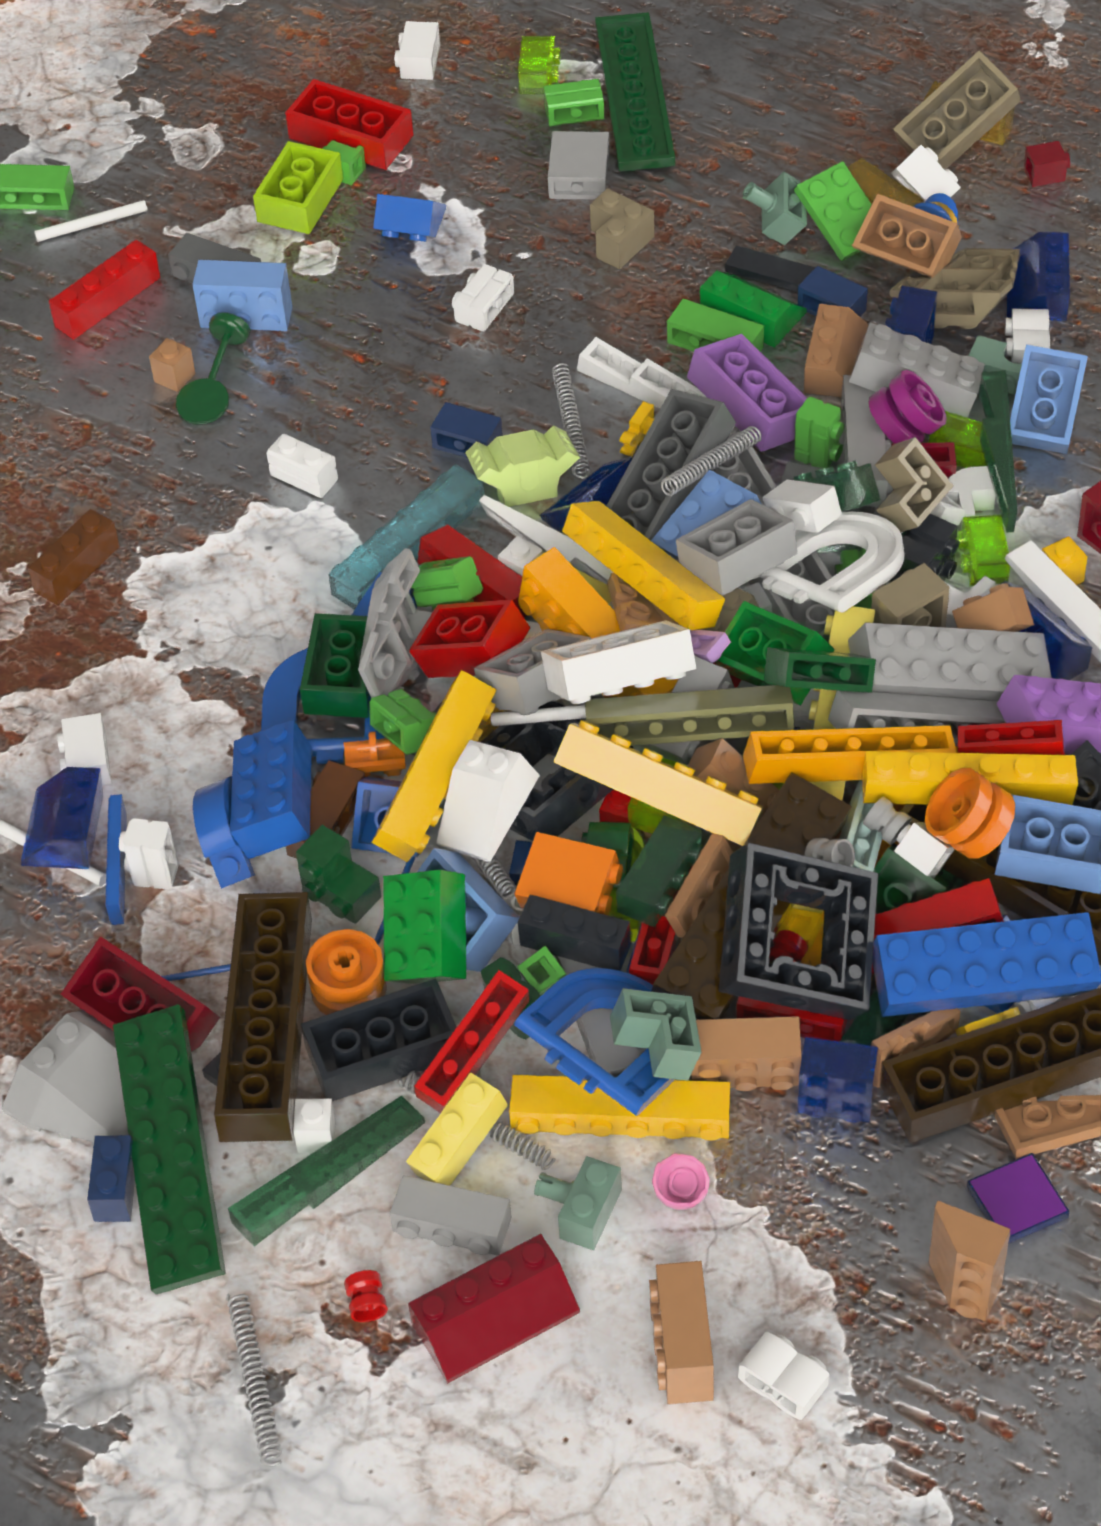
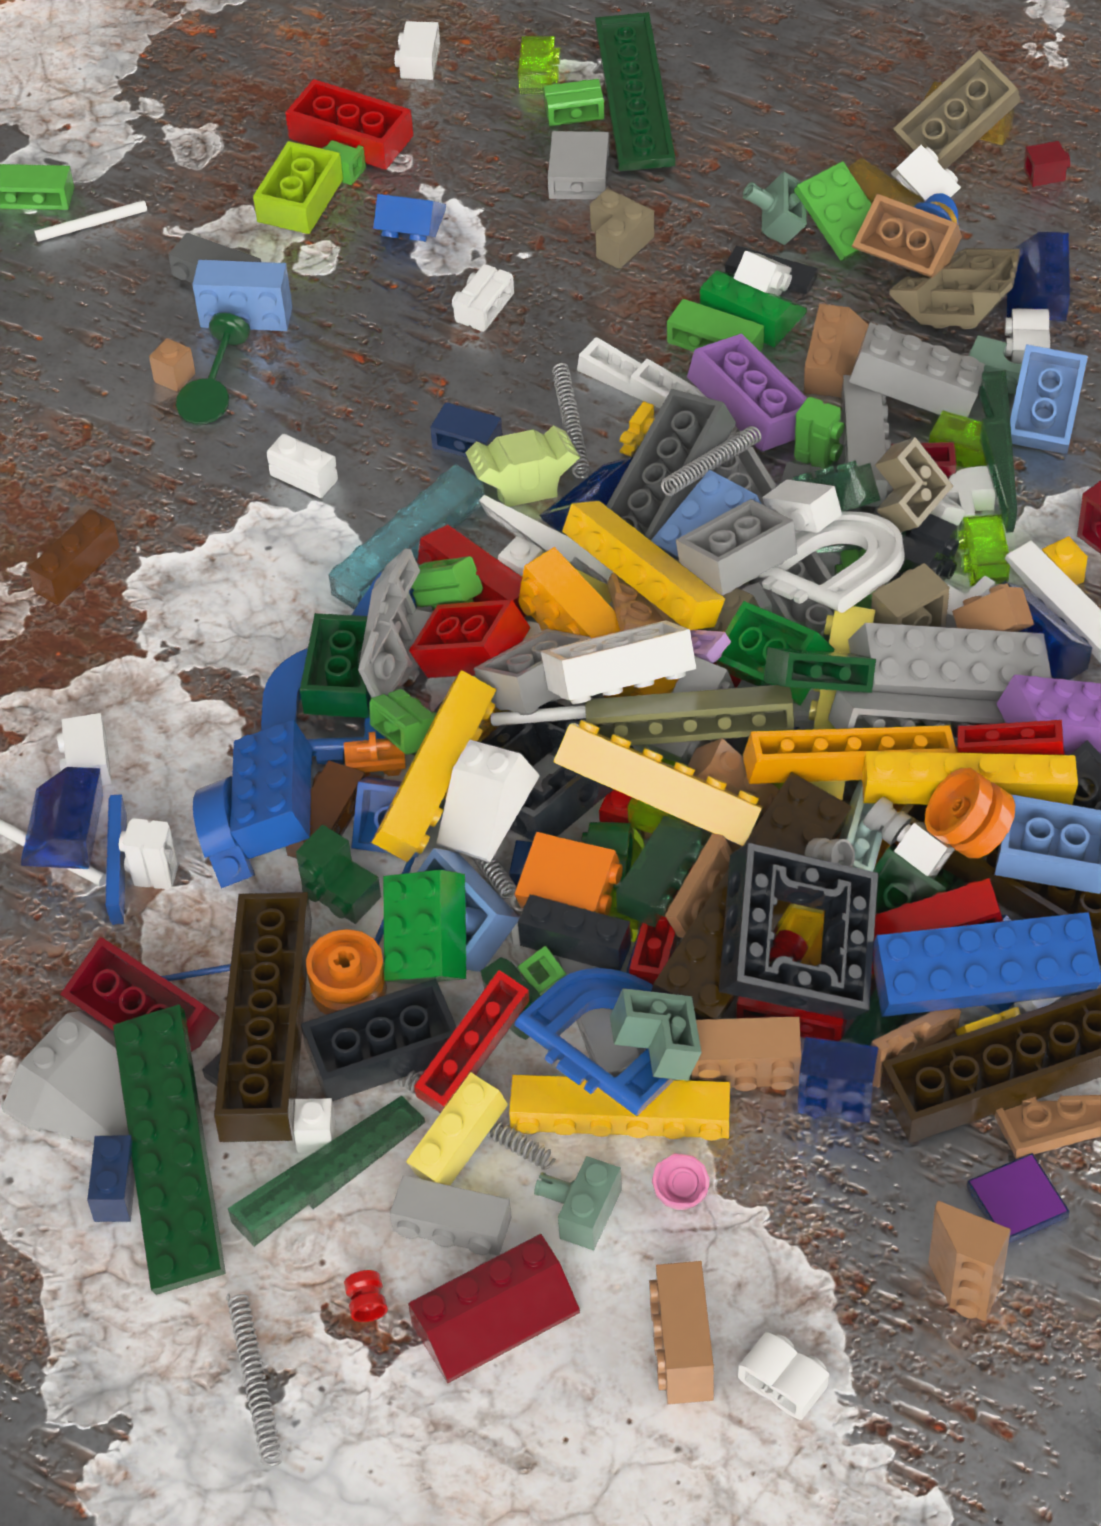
red brick [49,239,161,340] -> none
dark blue brick [798,266,868,317] -> none
magenta wheel [868,370,947,443] -> none
clear blue brick [885,285,938,344] -> none
none -> white brick [734,251,792,295]

